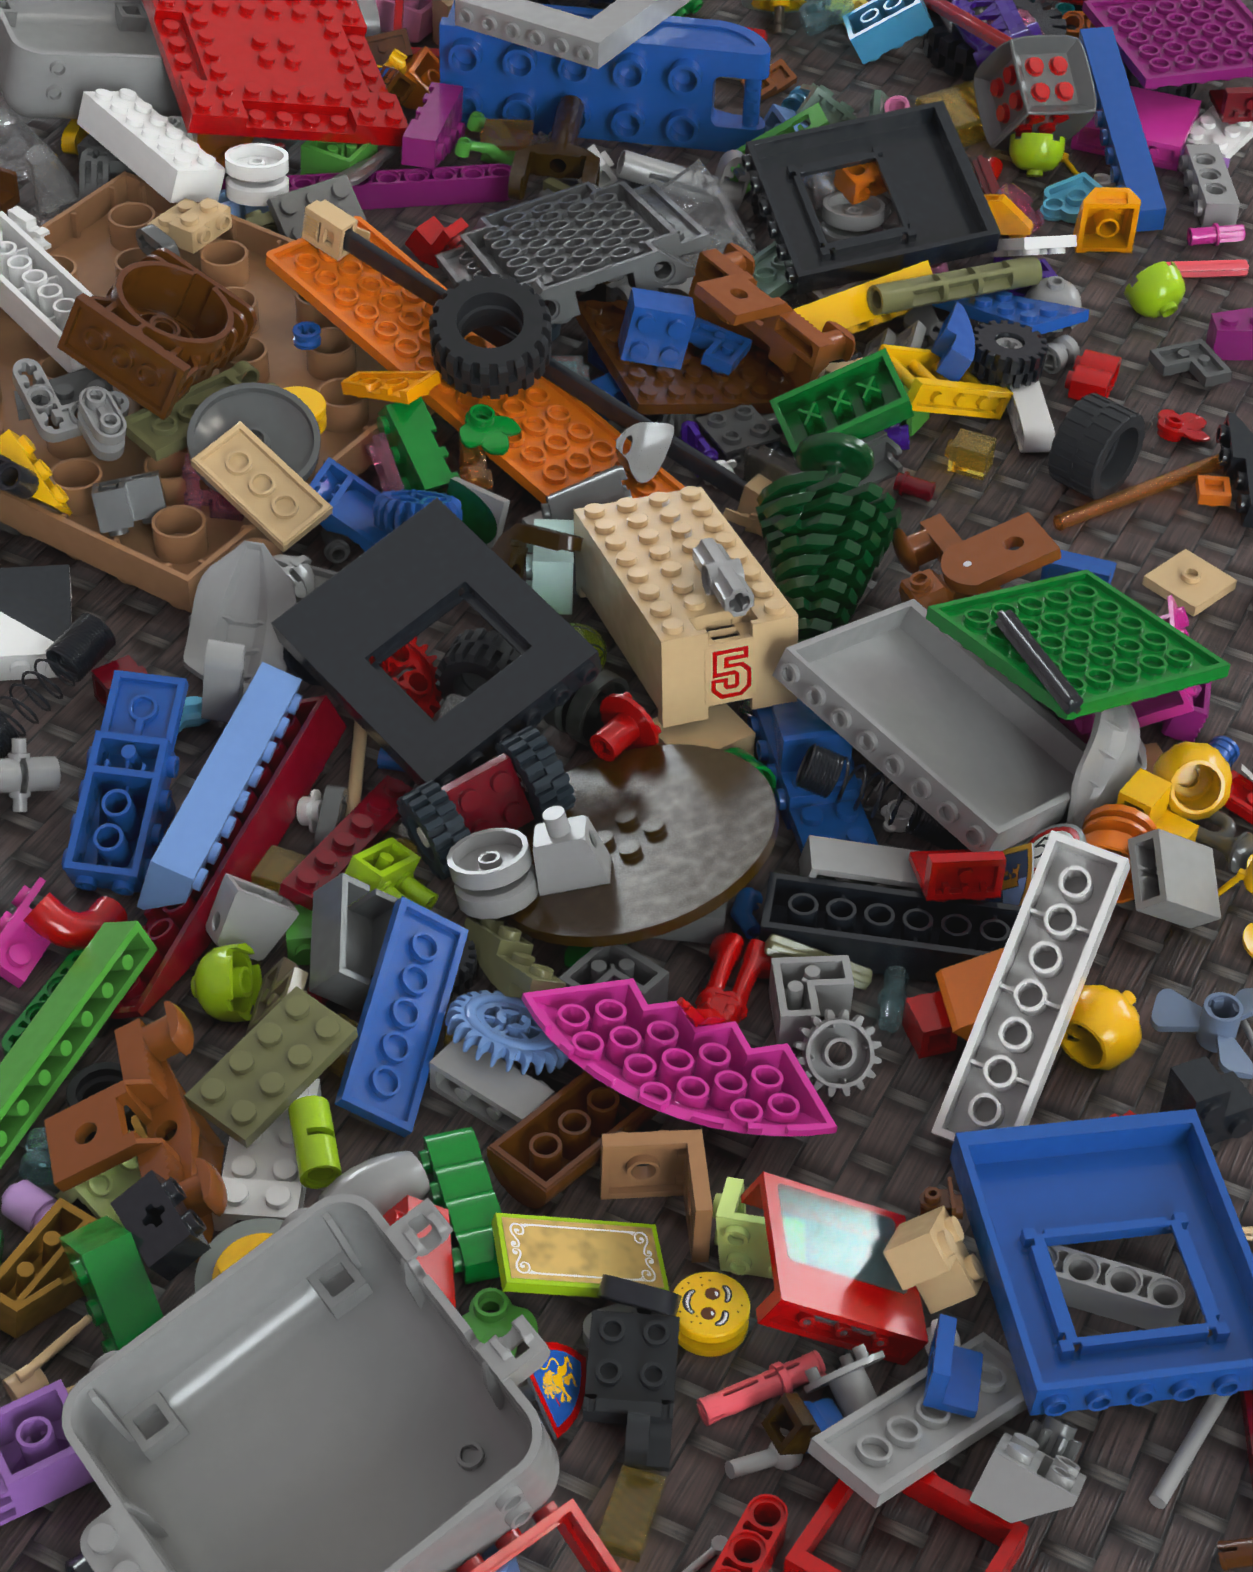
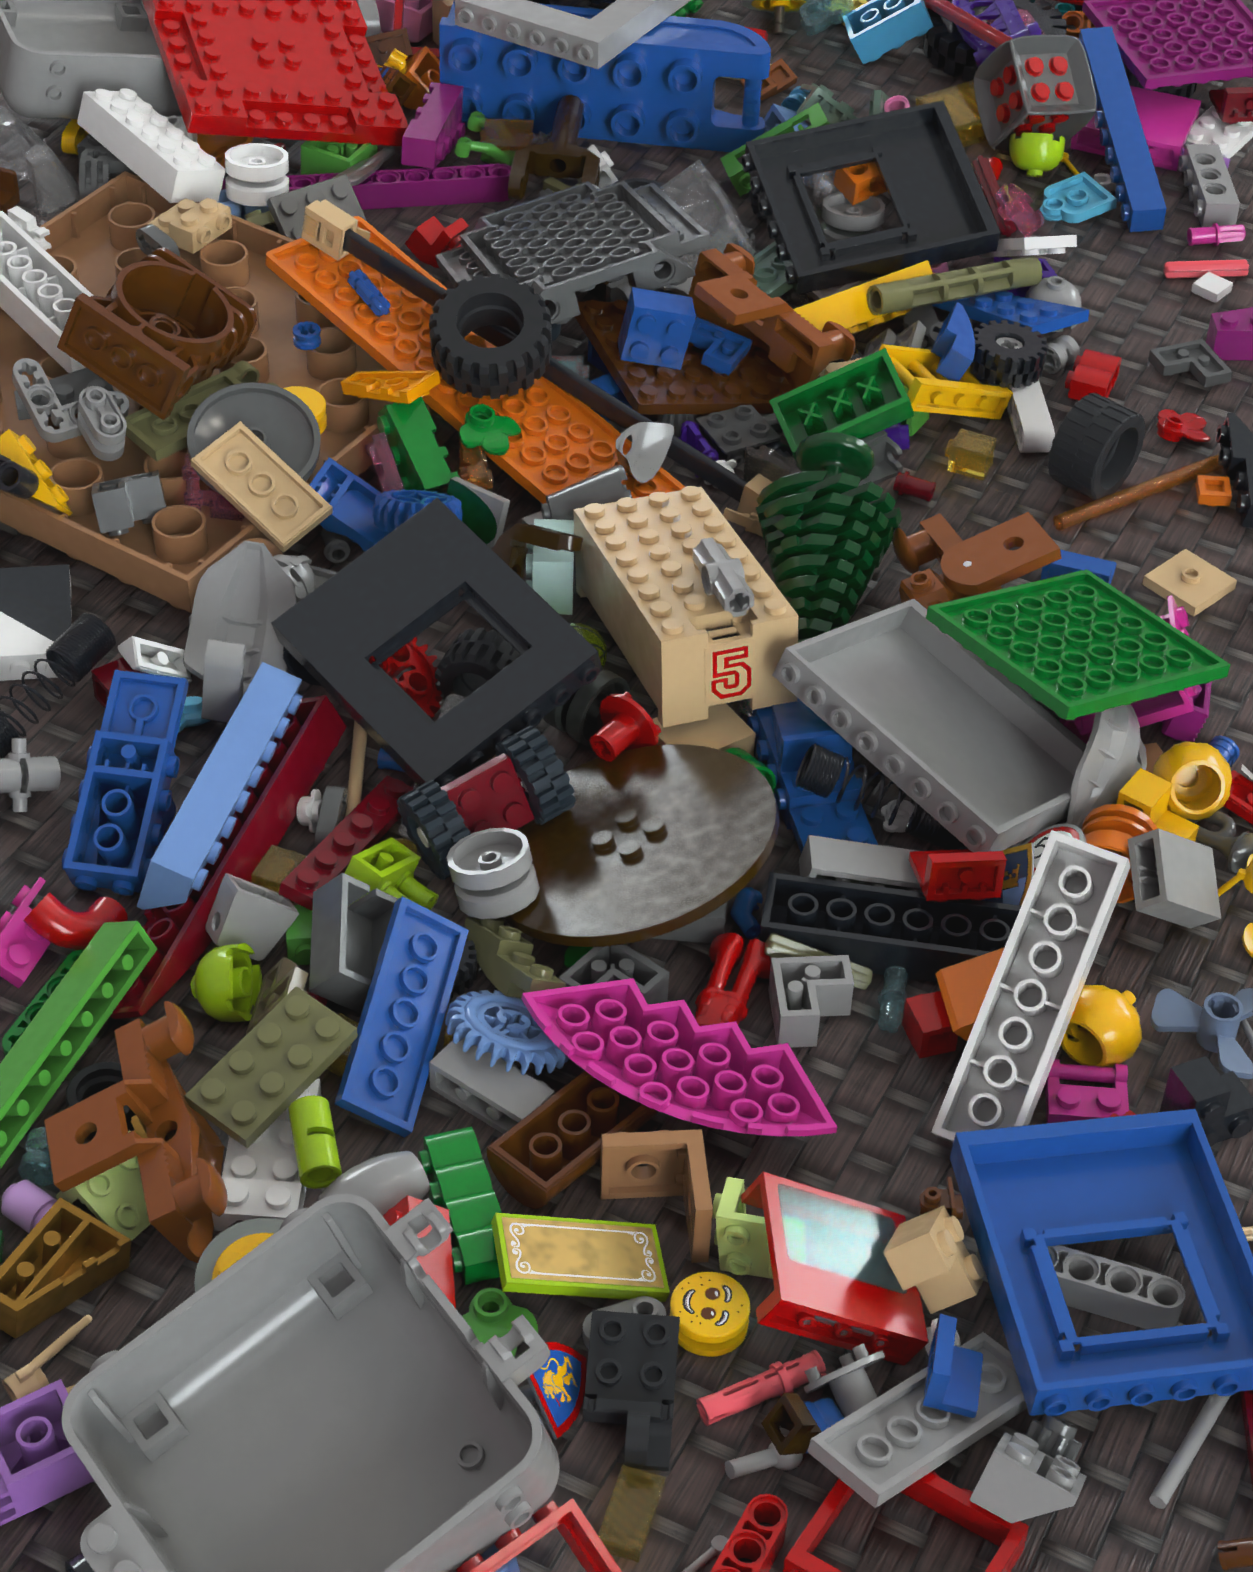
green wedge [59,1216,164,1354] -> none
black brick [110,1170,211,1281] -> none
light grey torso [533,806,612,896] -> none
black beam [597,1274,682,1316] -> none
light grey piece [616,150,750,211] -> none
red hair [677,997,727,1028] -> none
light grey gear [793,1009,882,1097] -> none
light orange slope [984,194,1033,238] -> none
black axle [995,609,1083,715] -> none
light orange slope [1073,187,1141,253] -> none
lime cylinder [1124,261,1185,318] -> none
none -> white slope [118,636,192,683]
none -> blue axle [348,269,391,317]
none -> dark pink plate [1045,1059,1129,1123]
none -> white tile [1191,272,1233,303]

